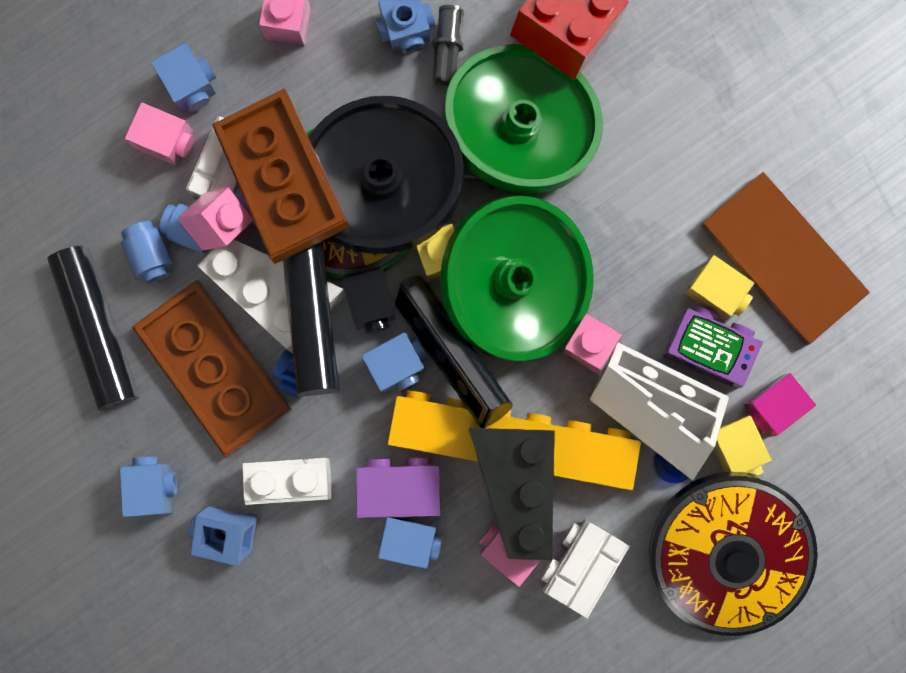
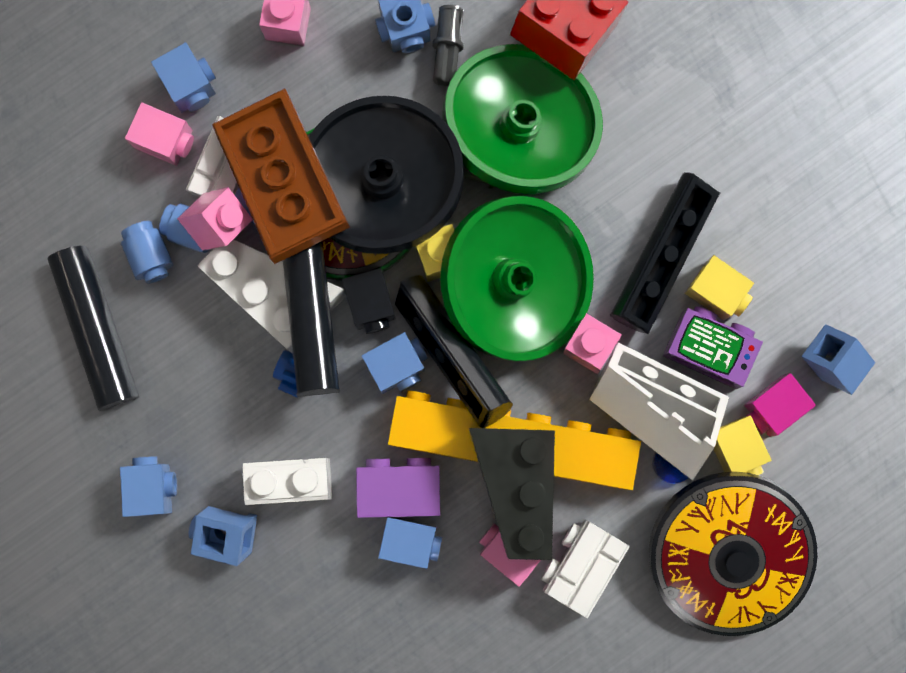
dark orange tile [132,280,292,458] -> none
dark orange tile [701,172,870,345] -> none
none -> black brick [610,172,720,334]
none -> medium blue brick [801,324,875,395]

